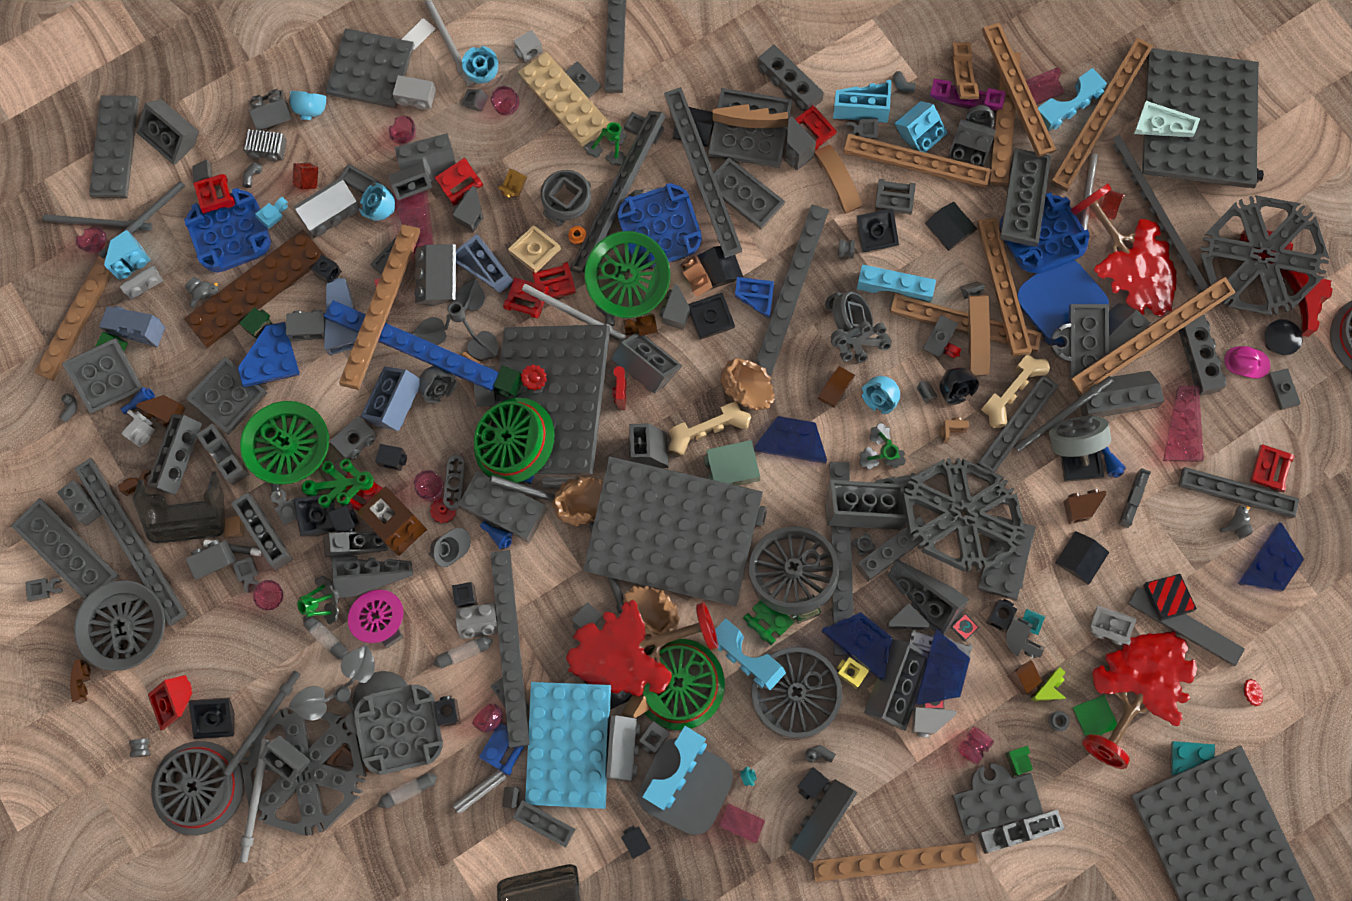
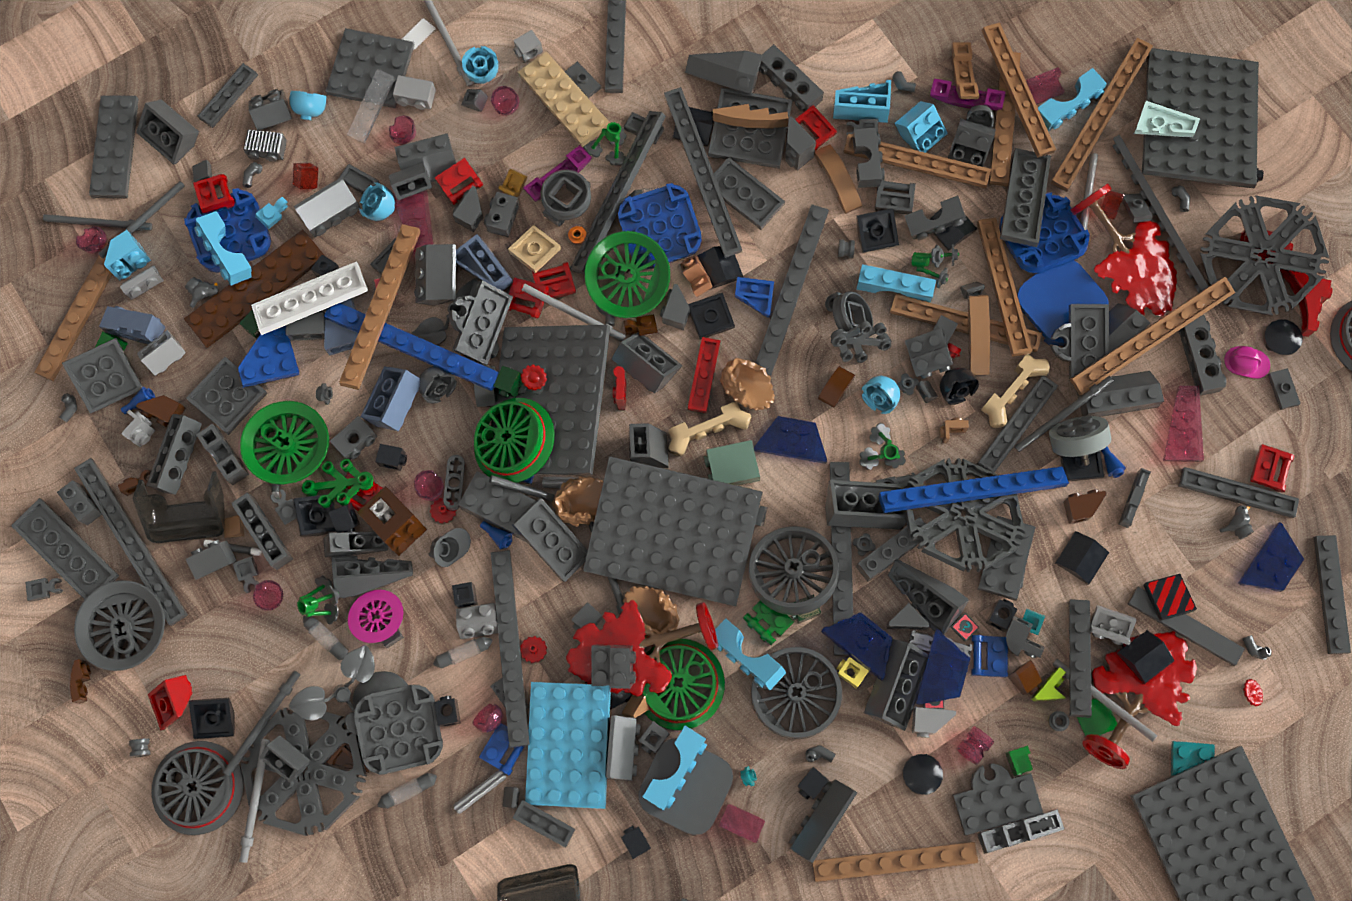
none -> light grey brick [137,330,186,376]
none -> medium azure arch [194,211,251,285]
none -> dark grey tile [197,63,258,128]
none -> white plate [252,261,368,335]
none -> dark grey plate [316,383,333,405]
none -> clear plate [347,69,395,144]
none -> plate [448,280,513,365]
none -> dark grey brick [484,192,520,237]
none -> dark grey plate [512,498,588,582]
none -> red piece [520,636,547,663]
none -> magenta slope [523,145,592,202]
none -> dark grey plate [591,644,636,689]
none -> dark grey wedge [685,50,763,94]
none -> red plate [688,337,721,413]
none -> dark grey arch [852,128,885,188]
none -> blue plate [878,466,1069,513]
none -> dark grey plate [897,373,919,395]
none -> black dish [902,754,943,795]
none -> dark grey arch [905,195,967,240]
none -> dark grey plate [905,328,954,379]
none -> plant [911,244,960,288]
none -> blue plate [971,635,1008,678]
none -> light grey bar [1053,659,1158,742]
none -> dark grey plate [1069,599,1092,718]
none -> black slope [1117,630,1175,684]
none -> dark grey plate [1121,193,1153,223]
none -> dark grey arm [1172,185,1190,212]
none -> dark grey arm [1242,635,1272,660]
none -> dark grey plate [1314,535,1351,654]

